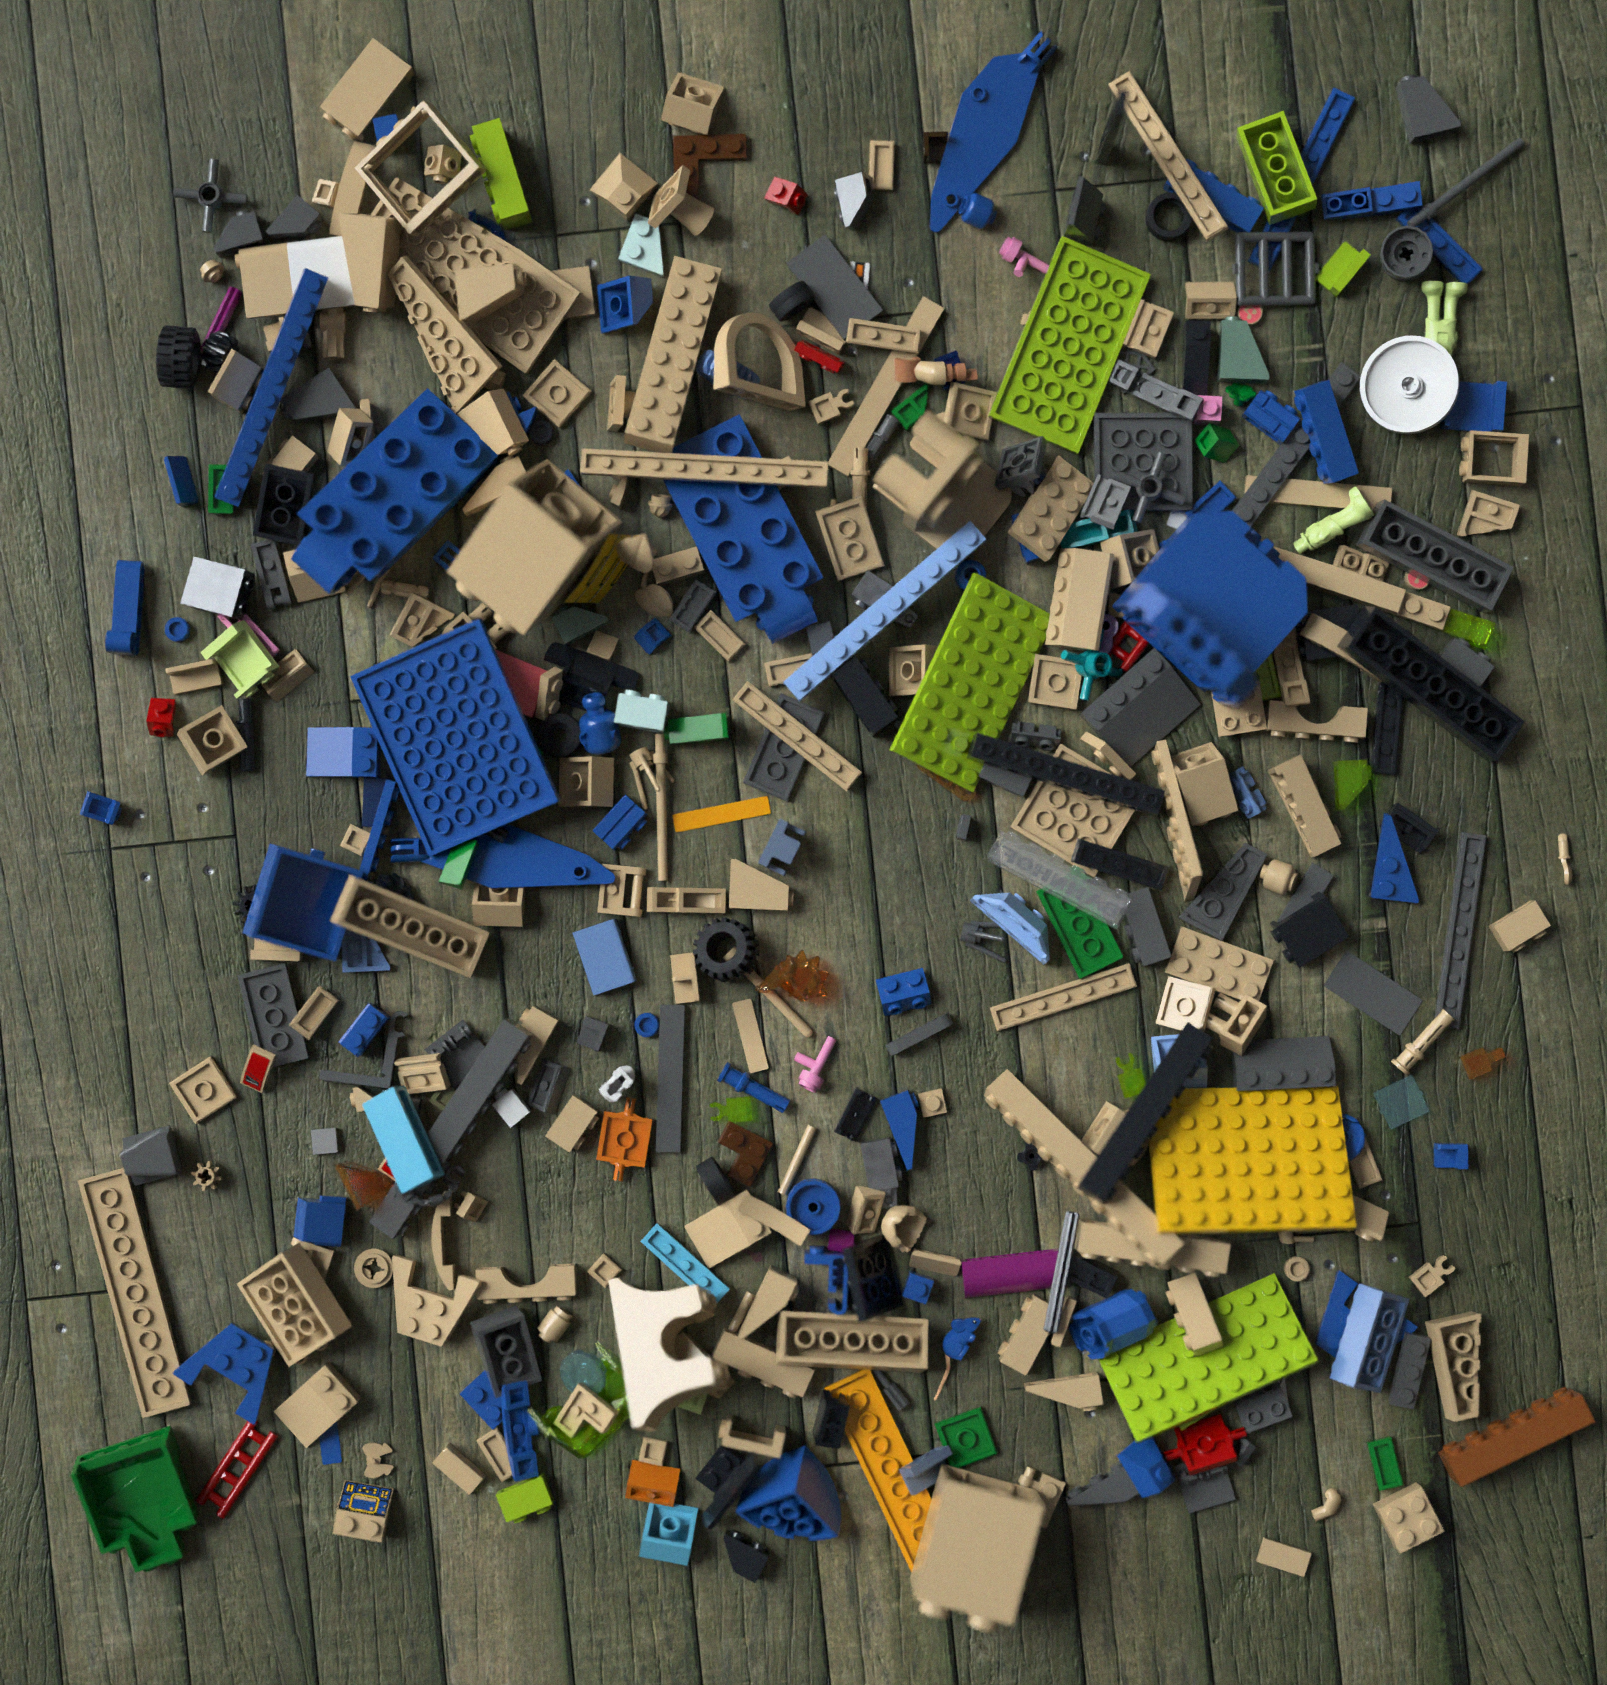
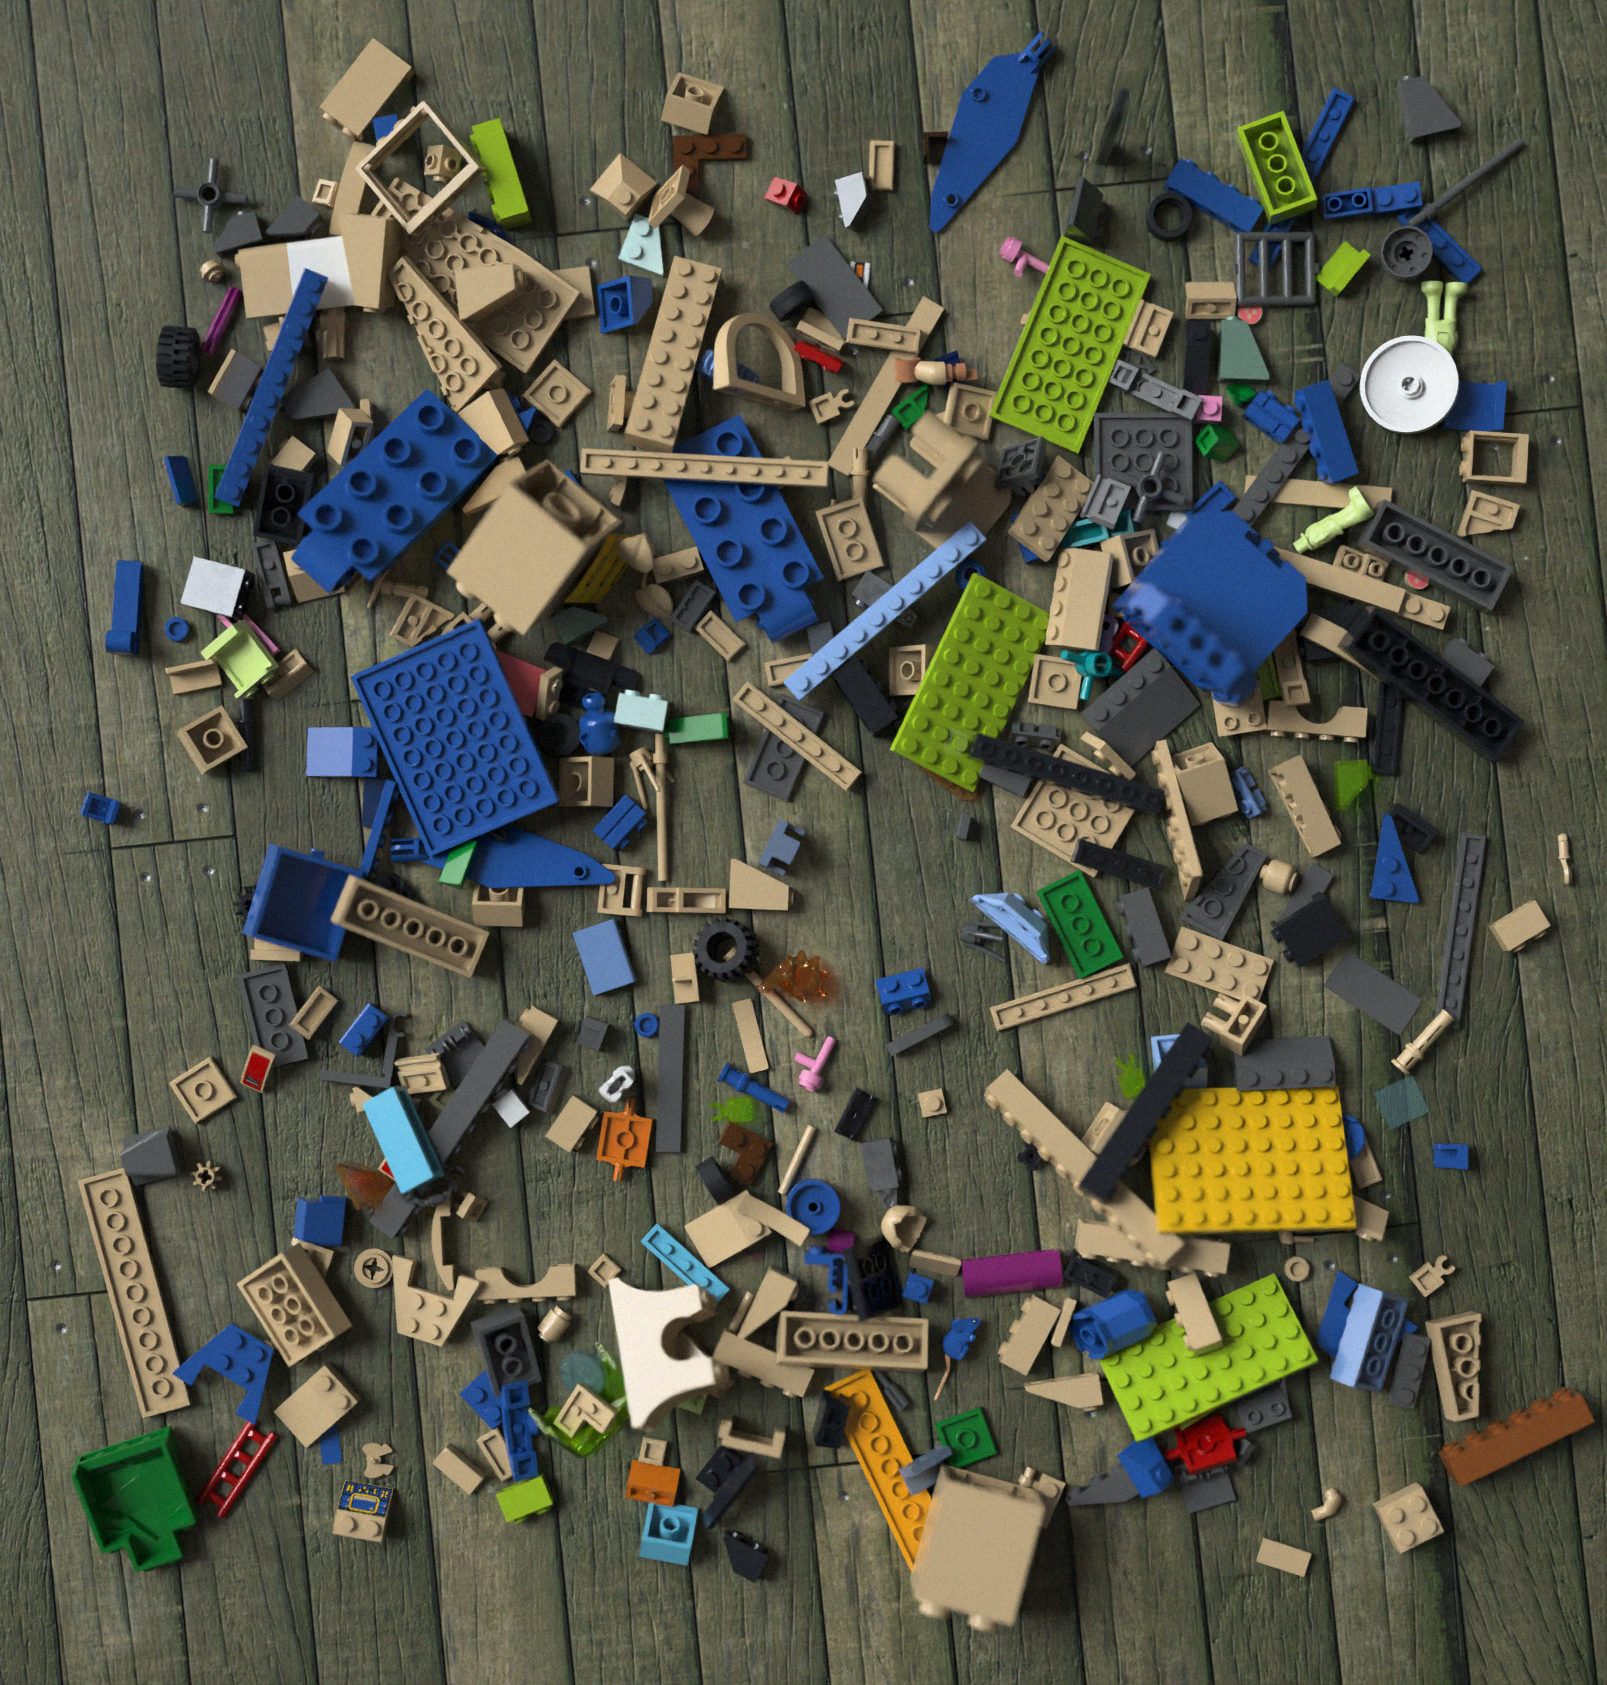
red bracket [146,698,176,737] -> none
black gear [200,331,239,373] -> none
light grey tile [311,1127,339,1155] -> none
tan tile [340,824,370,856] -> none
medium blue wing [341,928,390,972] -> none
tan plate [648,494,673,518] -> none
light orange sticker [672,796,771,832] -> none
blue brick [736,1446,841,1541] -> none
tan slope [846,1186,885,1235] -> none
blue slope [880,1090,919,1170] -> none
blue head [959,193,997,229] -> none
clear brick [987,830,1131,929] -> none
axle [1044,1211,1080,1334] -> none
tan tile [1109,71,1228,242] -> none
tile [1156,976,1215,1032] -> none
green tile [1366,1436,1404,1491] -> none
clear neon green plate [1440,608,1496,649] -> none
clear orange plate [1459,1047,1506,1079] -> none

